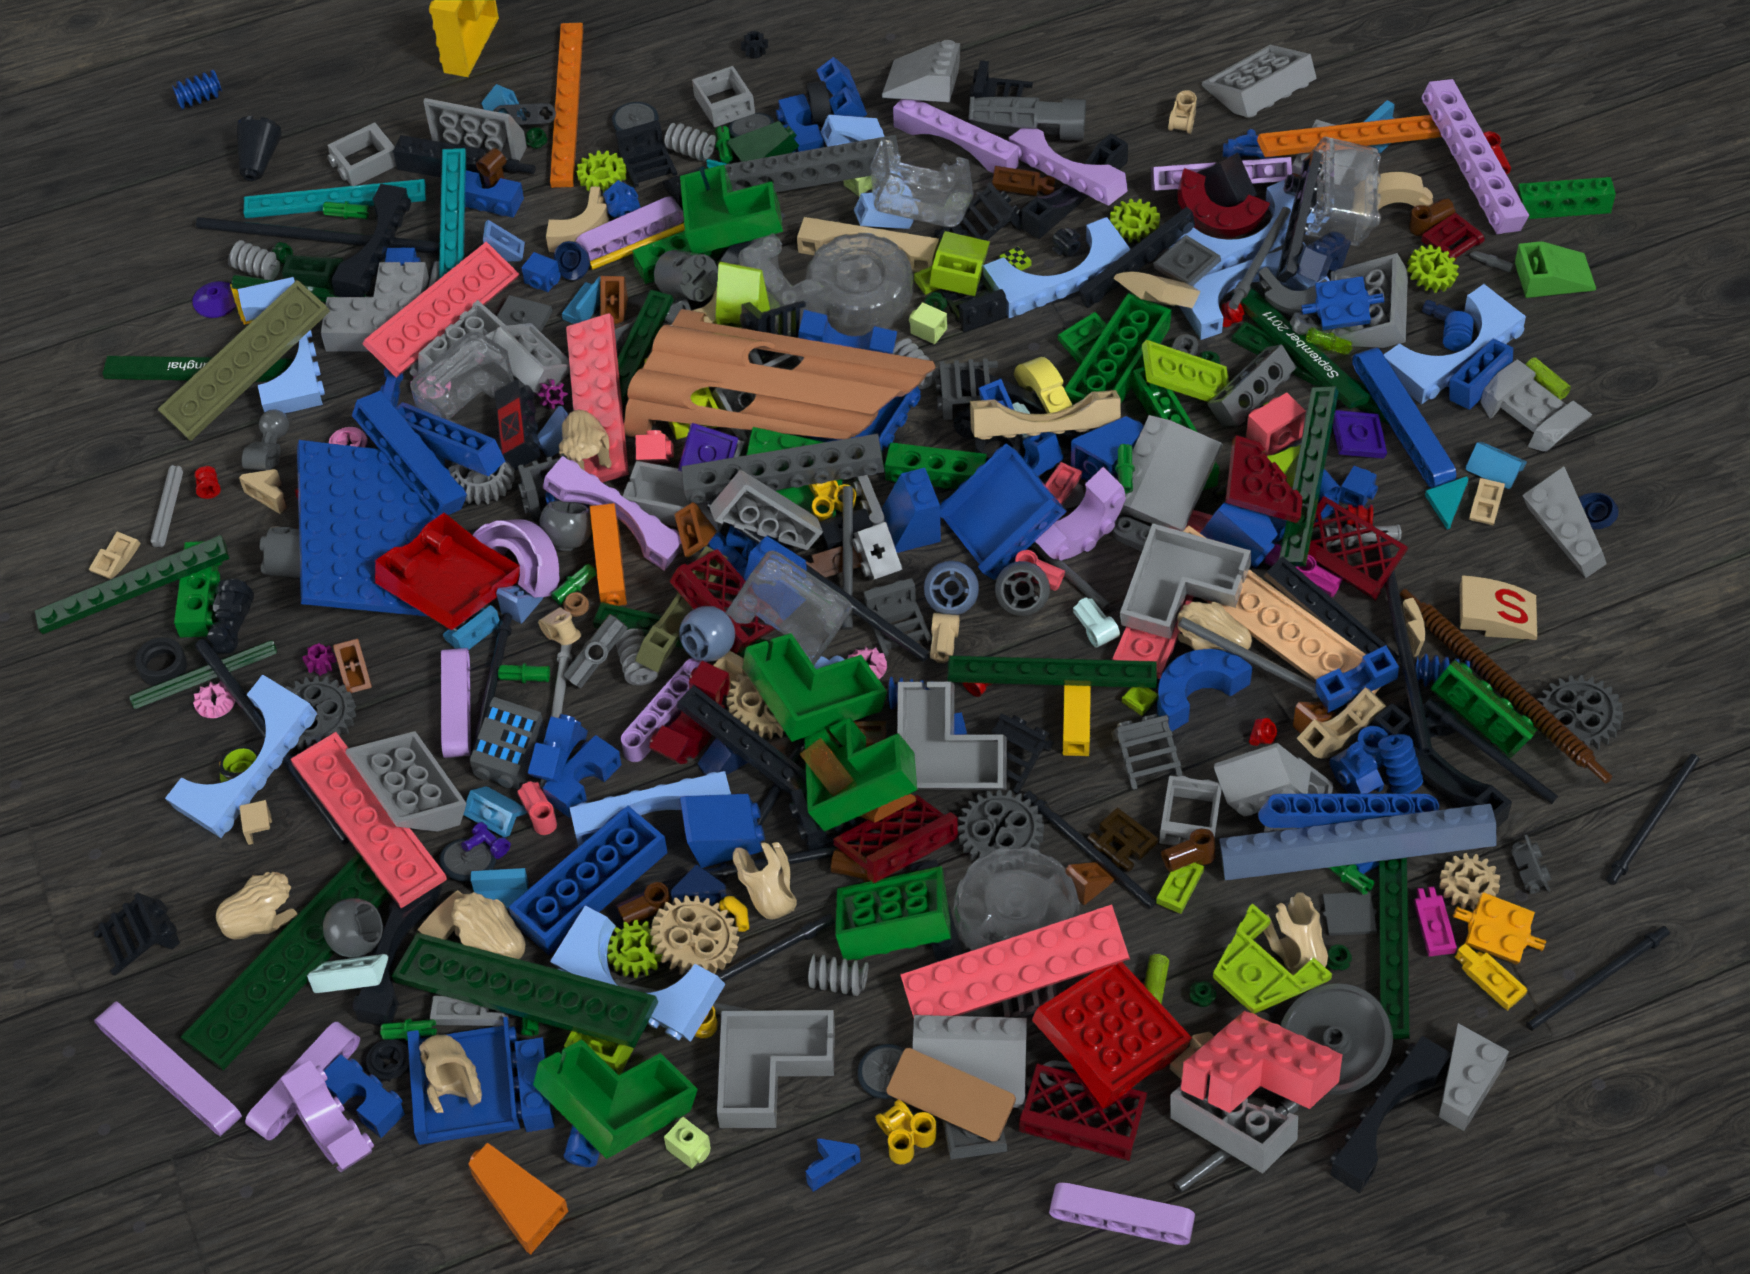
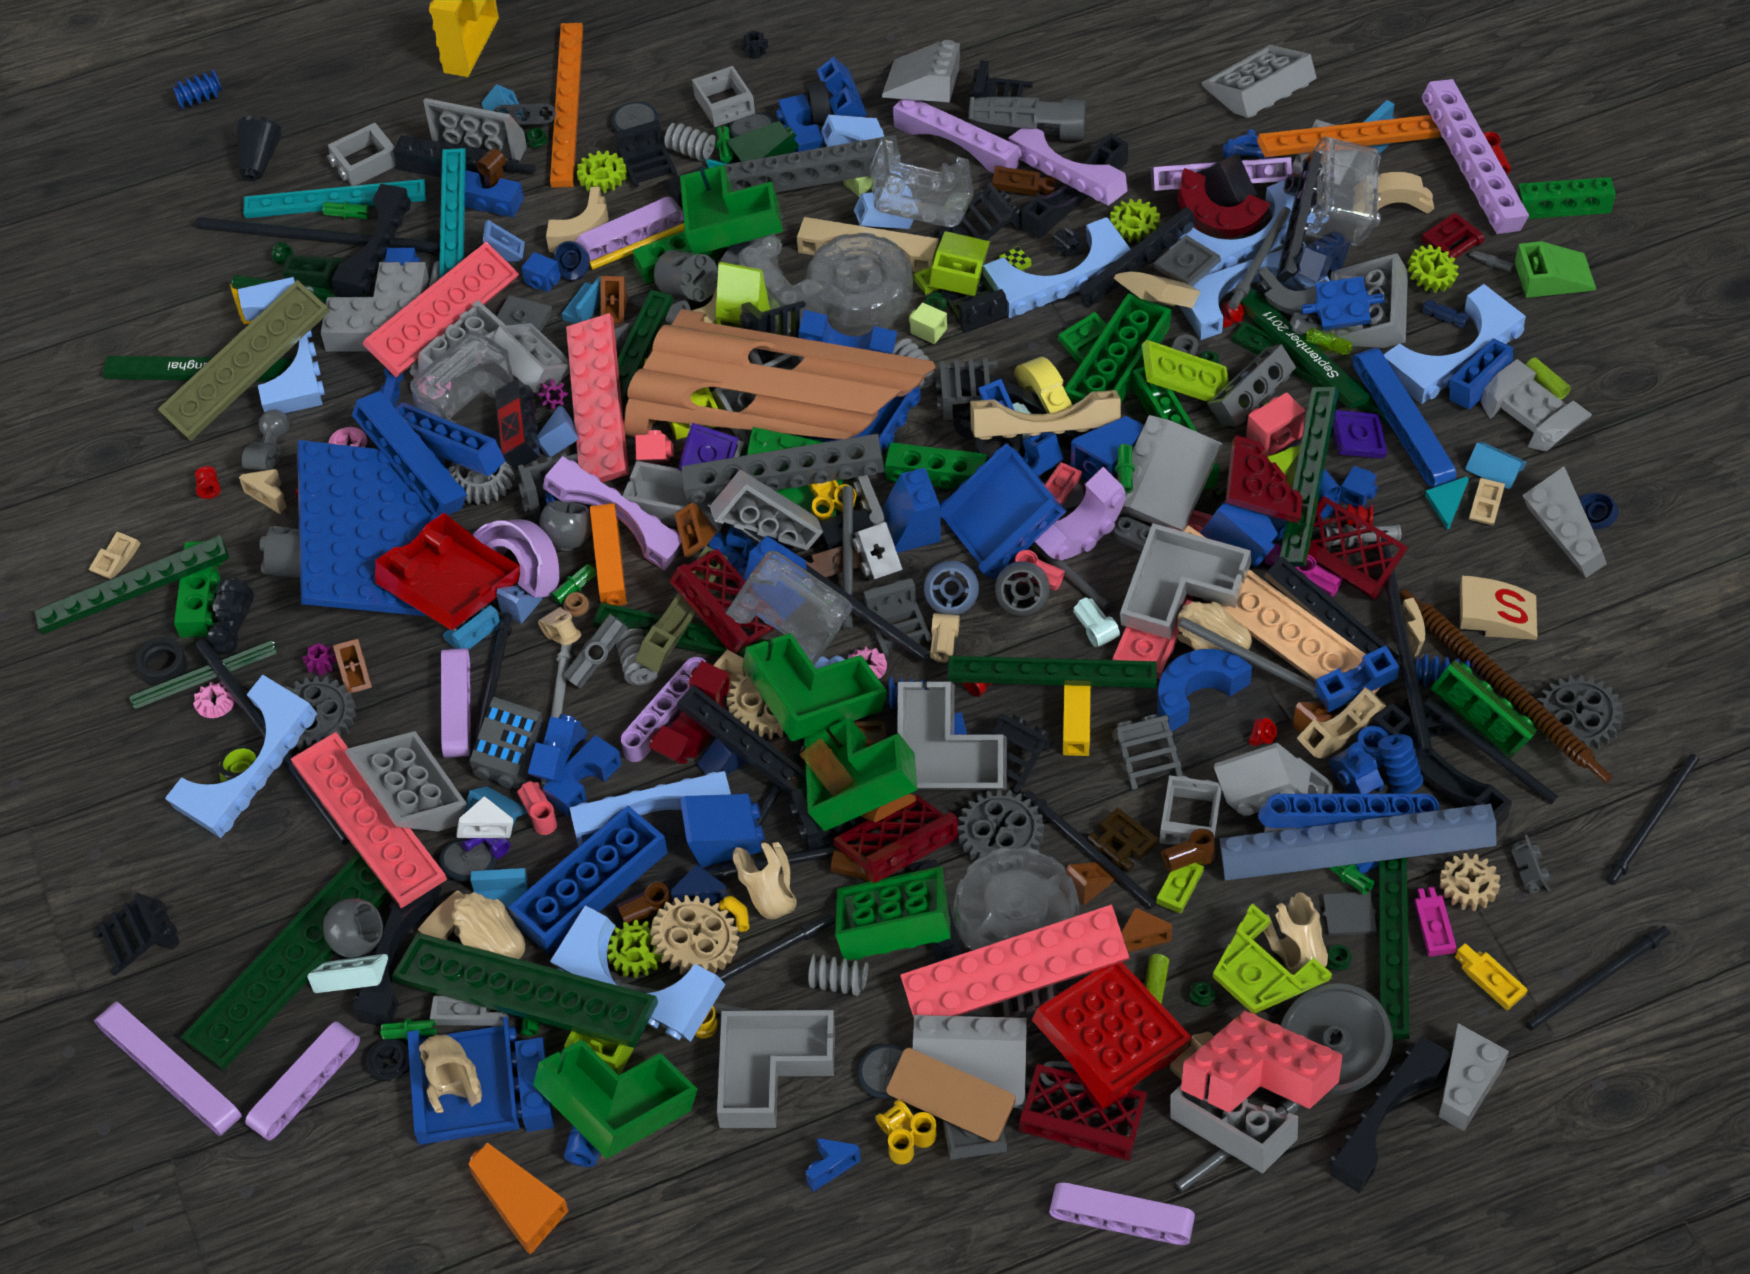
light grey axle [150,465,183,548] -> none
dark purple dish [193,281,236,318] -> none
tan hair [216,872,297,940] -> none
light grey piece [228,240,280,280] -> none
tan panel [239,800,272,845] -> none
lavender brick [280,1060,374,1172] -> none
blue arch [324,1054,405,1138] -> none
green axle [498,663,550,684] -> none
tan hair [559,409,612,471] -> none
blue brick [603,180,641,218] -> none
yellowish green brick [664,1117,711,1169] -> none
sand blue wheel [679,606,735,662] -> none
lime tile [1122,687,1158,716] -> none
tan piece [1168,90,1197,134] -> none
reddish brown piece [1409,198,1456,236] -> none
blue piece [1443,311,1474,352] -> none
light orange plate [1453,892,1546,965] -> none
none -> white slope [456,796,513,838]
none -> dark orange slope [1121,908,1173,953]

